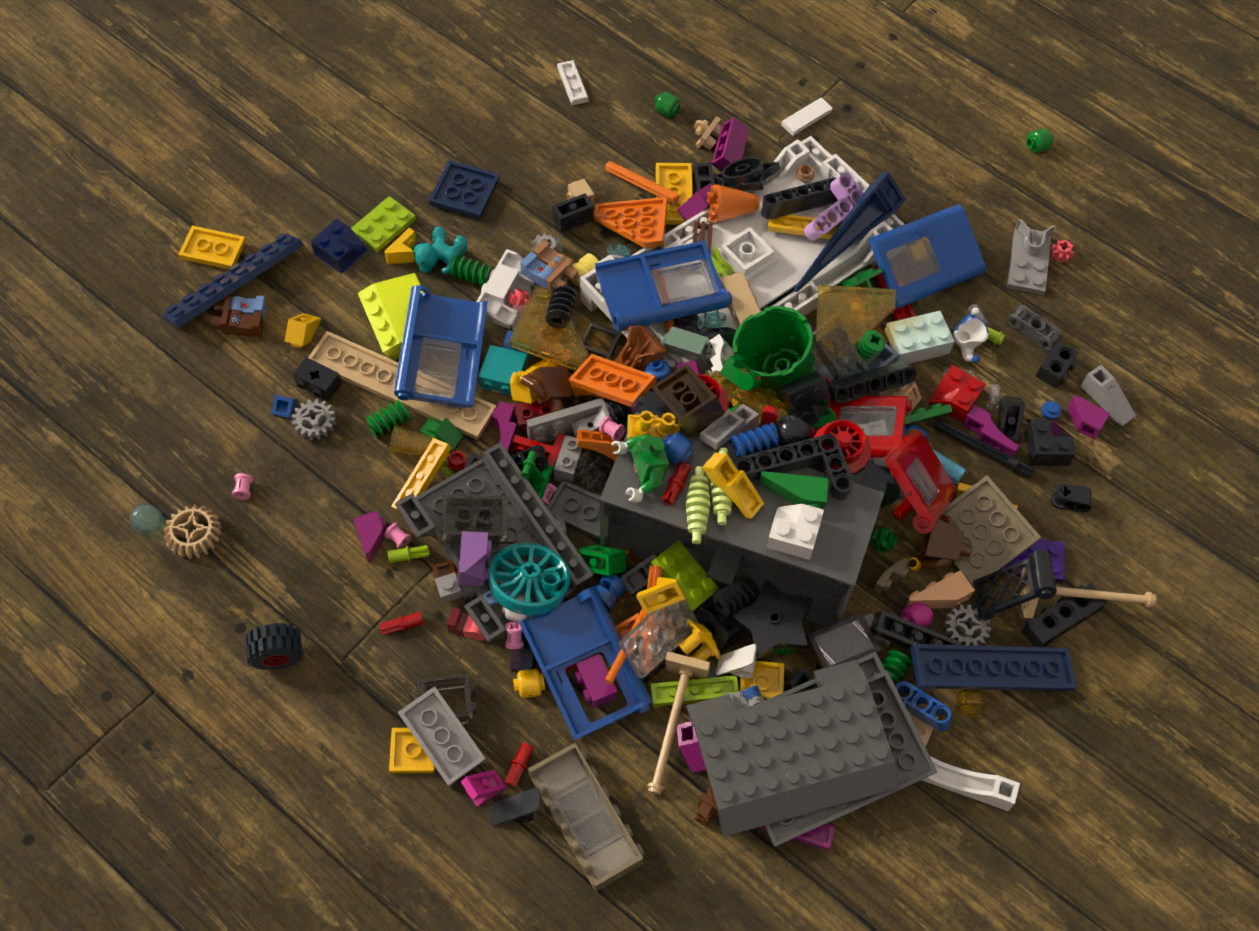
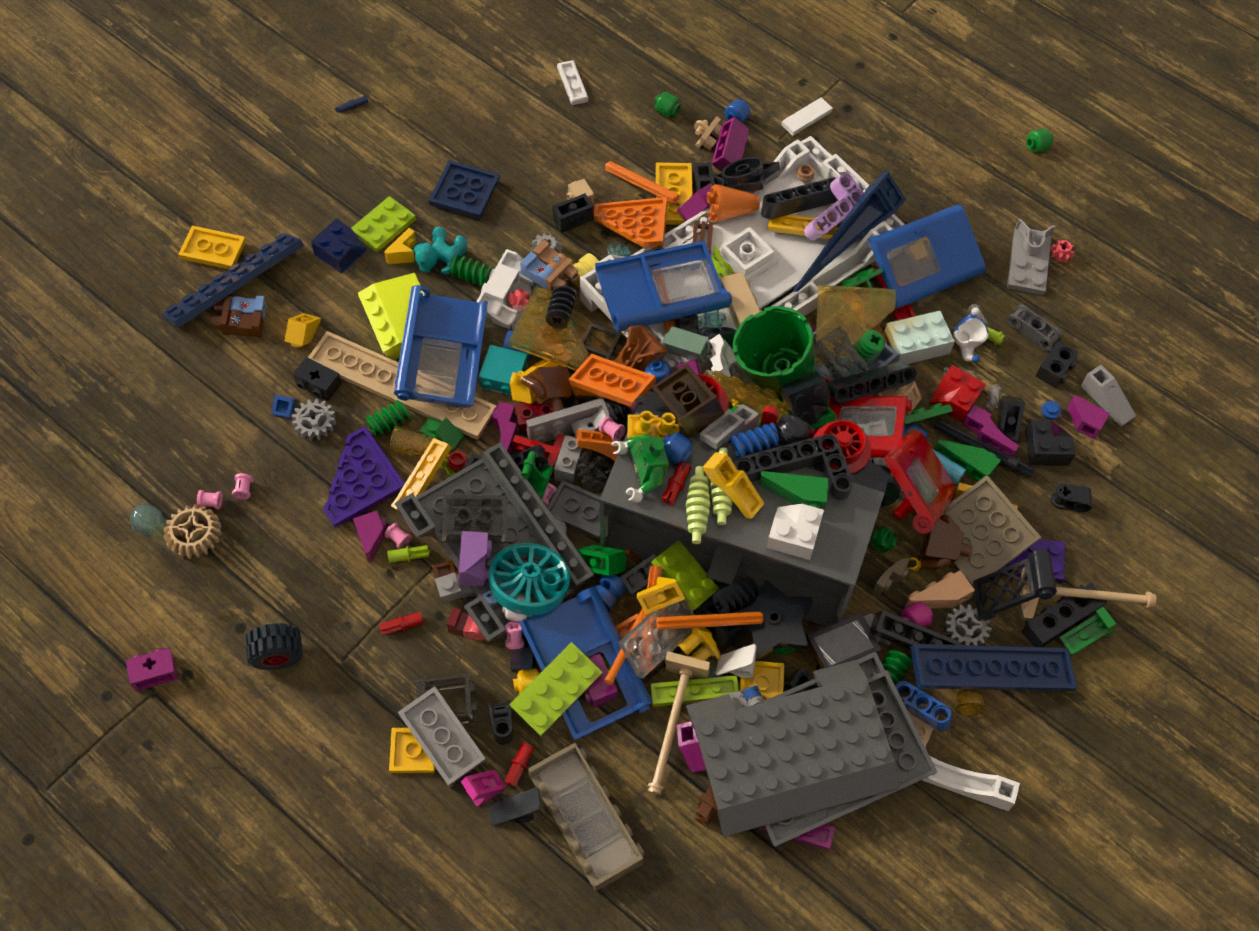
green leg [720,355,761,391] -> none
none -> magenta brick [126,648,179,691]
none -> bright pink bush [197,490,222,509]
none -> dark purple plate [324,426,405,528]
none -> dark blue piece [335,95,368,112]
none -> black piece [488,700,513,745]
none -> lime plate [509,642,603,736]
none -> orange axle [656,612,763,630]
none -> blue head [725,99,751,124]
none -> green slope [935,440,1001,482]
none -> green bracket [1059,606,1116,656]

